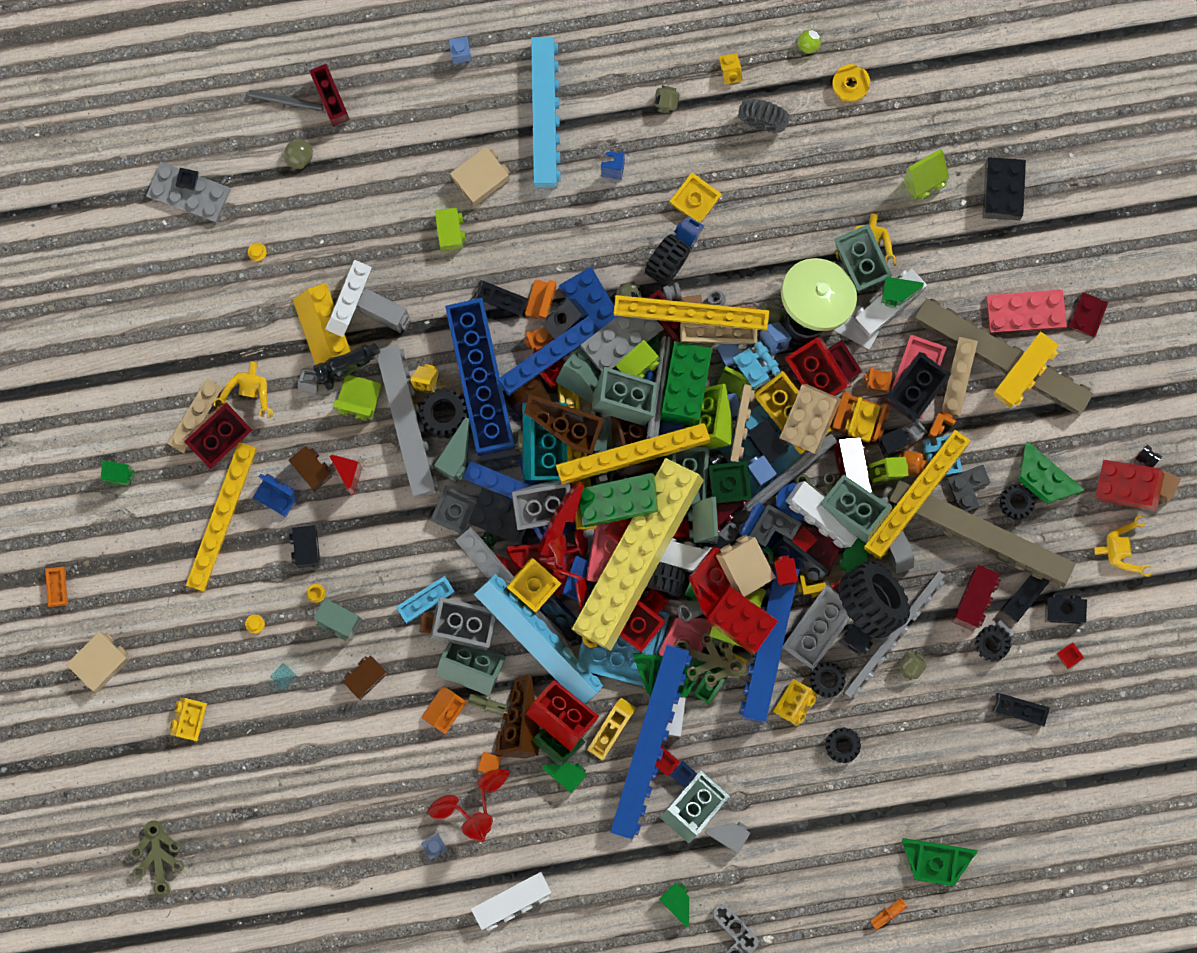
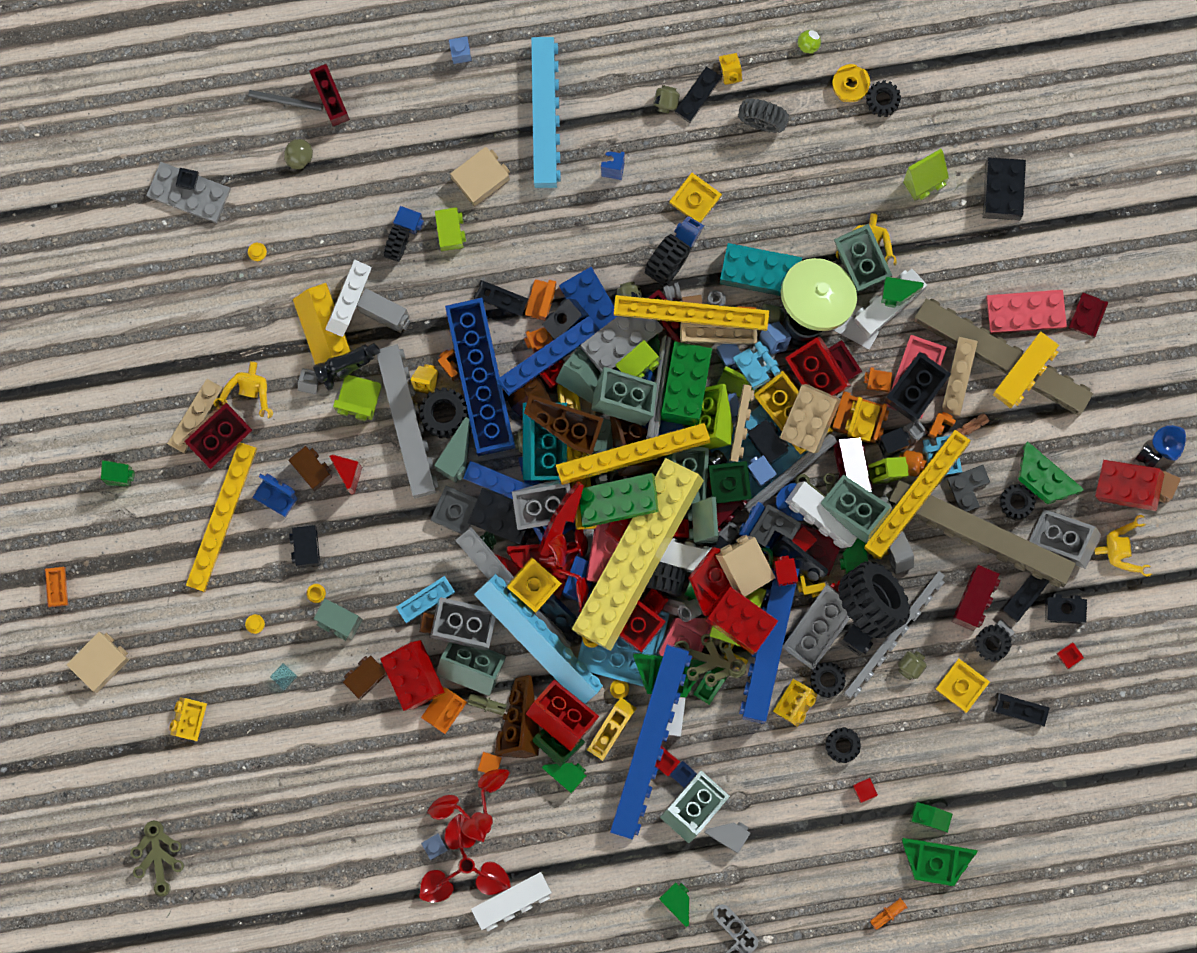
none -> red brick [380,640,445,711]
none -> black tyre [384,225,410,262]
none -> blue brick [393,206,424,235]
none -> red plant [419,814,511,902]
none -> orange bracket [438,349,459,381]
none -> yellow plate [610,680,629,699]
none -> black plate [675,66,722,123]
none -> teal brick [720,243,802,296]
none -> red slope [852,778,878,803]
none -> black tyre [866,80,901,117]
none -> green slope [910,802,953,833]
none -> yellow plate [935,658,990,713]
none -> nougat axle [956,413,989,436]
none -> light grey slope [1029,509,1101,569]
none -> blue helmet [1153,425,1186,461]

